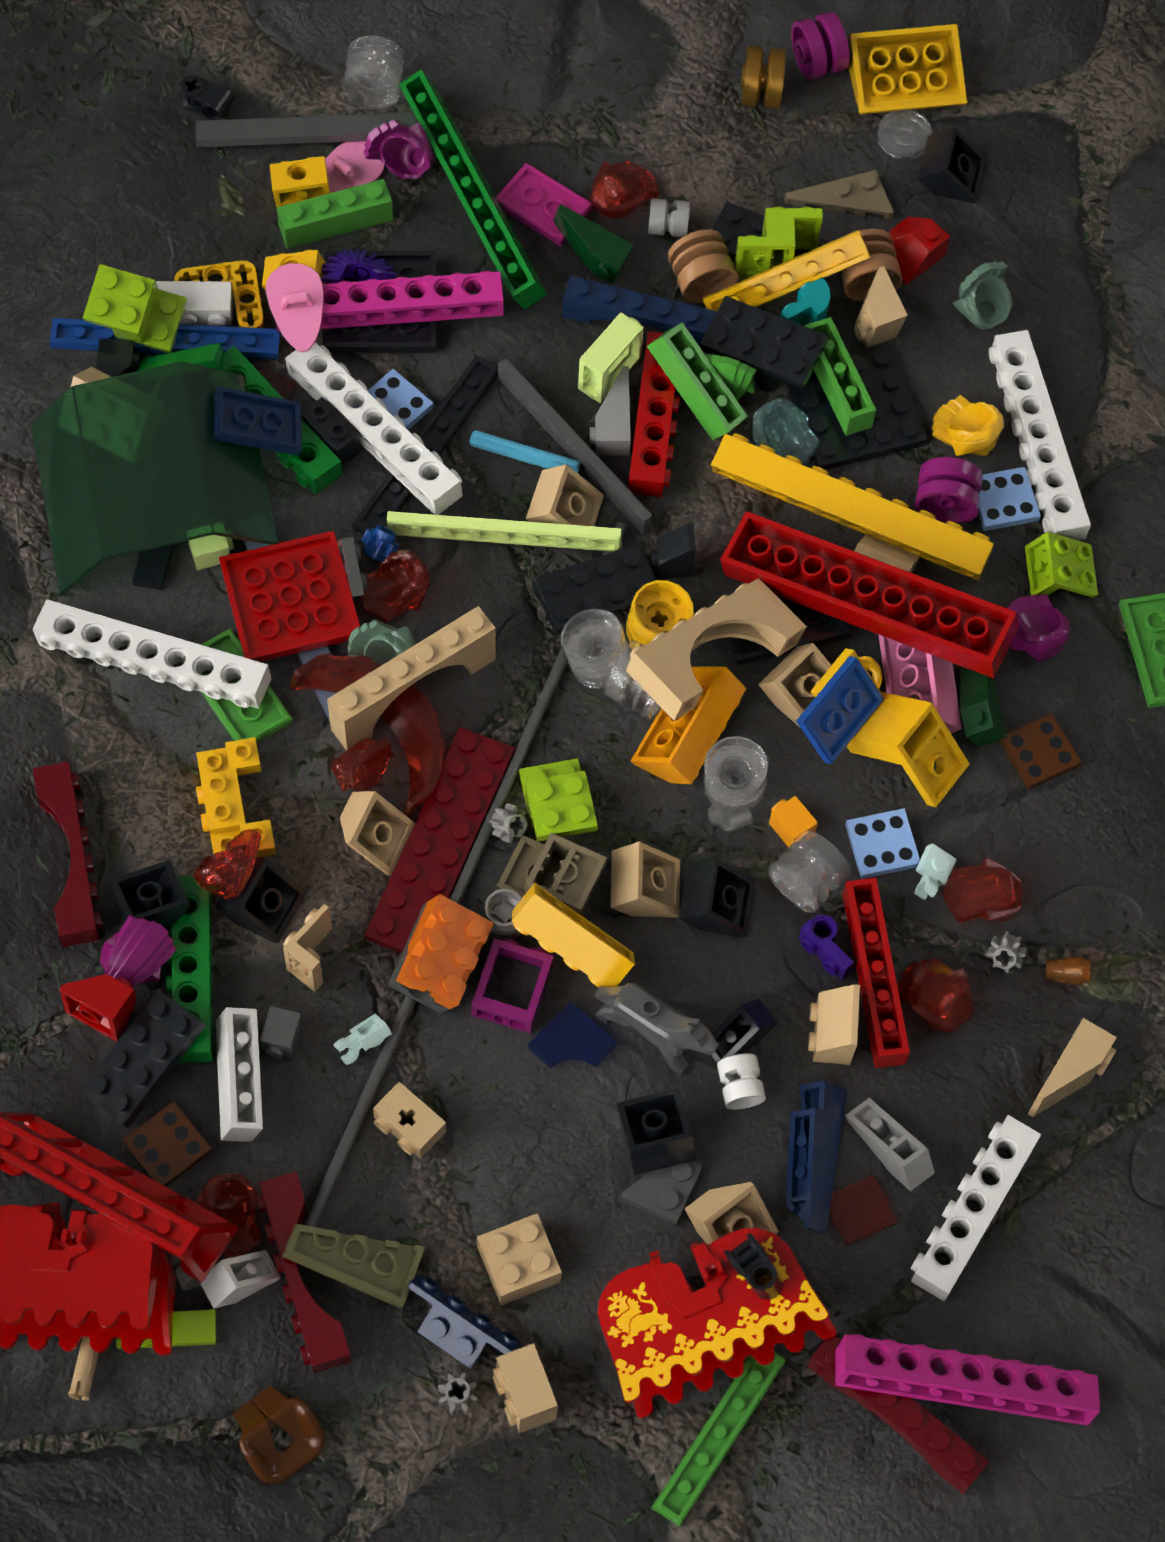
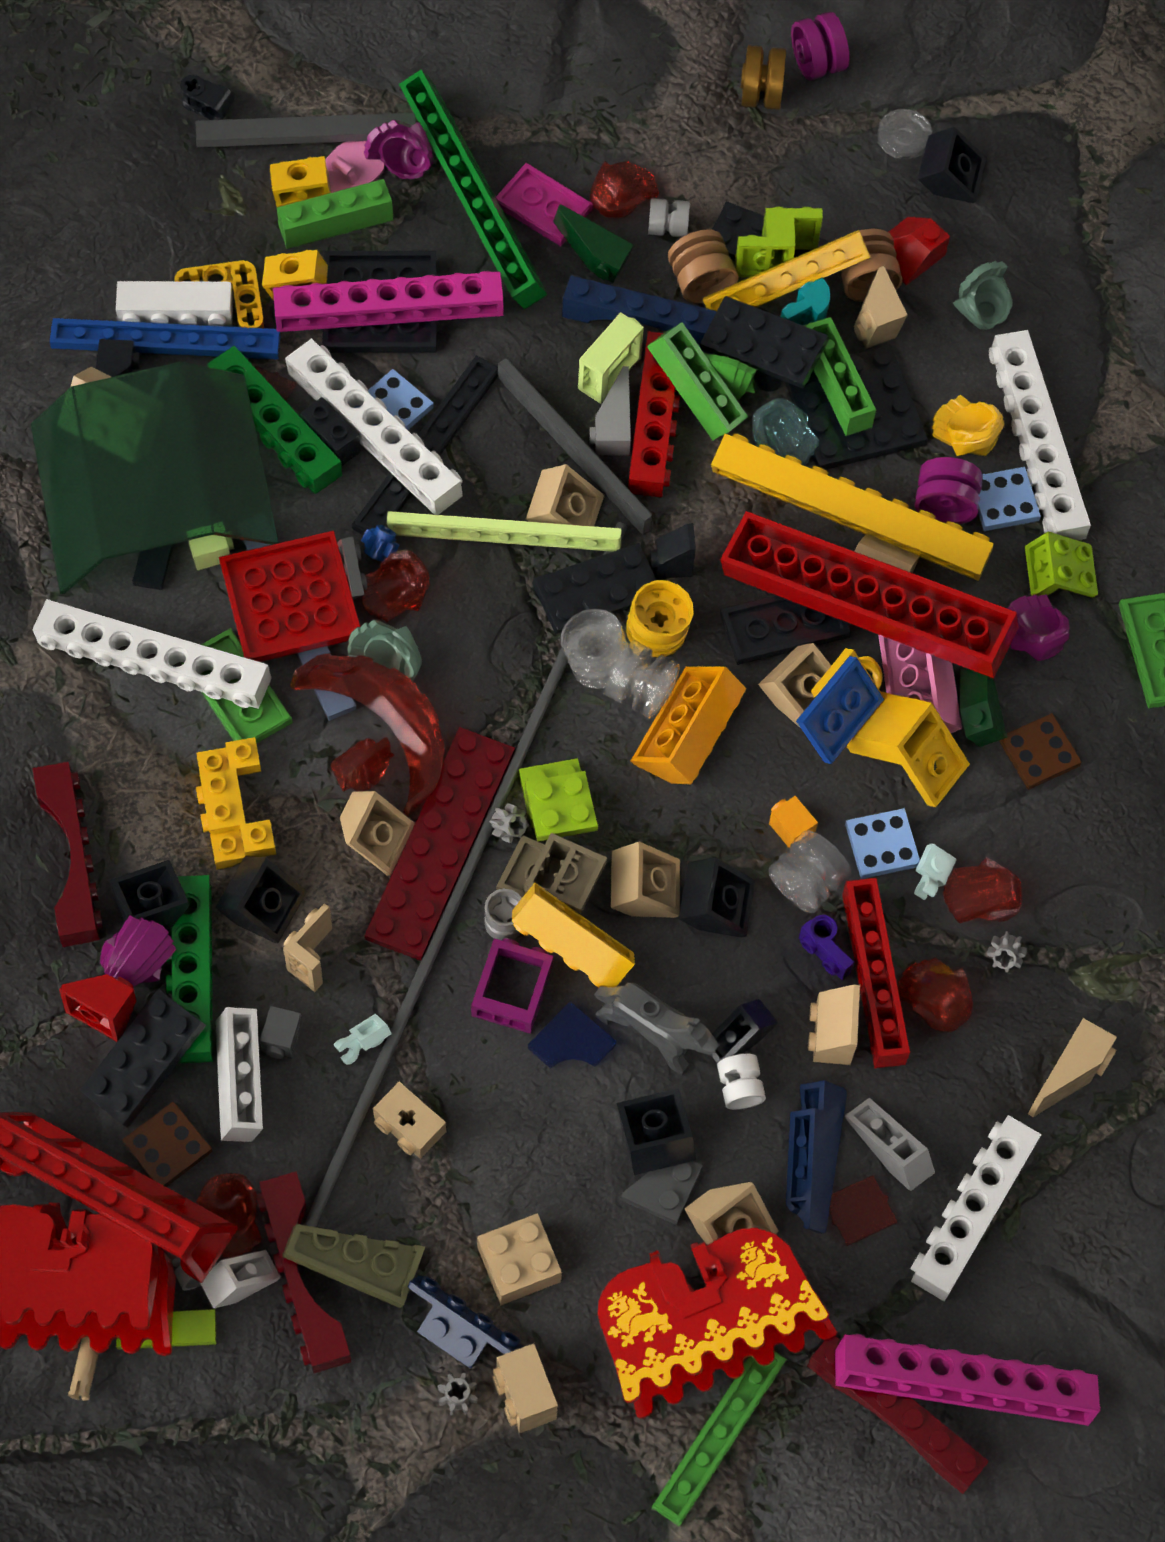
lime bracket [83,264,188,353] -> none
green tile [136,343,224,383] -> none
clear red hair [193,829,261,899] -> none
dark blue tile [214,386,302,456] -> none
reddish brown piece [232,1386,326,1484] -> none
bright pink shield [266,263,324,352] -> none
dark purple hair [320,249,397,284] -> none
tan arch [327,606,496,752] -> none
clear wheel [343,36,405,109] -> none
orange piece [387,894,494,1014] -> none
medium azure axle [469,430,580,473] -> none
tan arch [626,578,807,721] -> none
clear wheel [703,736,768,813] -> none
clear arm [708,804,753,832] -> none
black piece [723,1233,782,1300] -> none
dark tan wing [784,170,894,220] -> none
yellow slope [847,24,967,115] -> none
clear orange cone [1046,955,1090,986] -> none

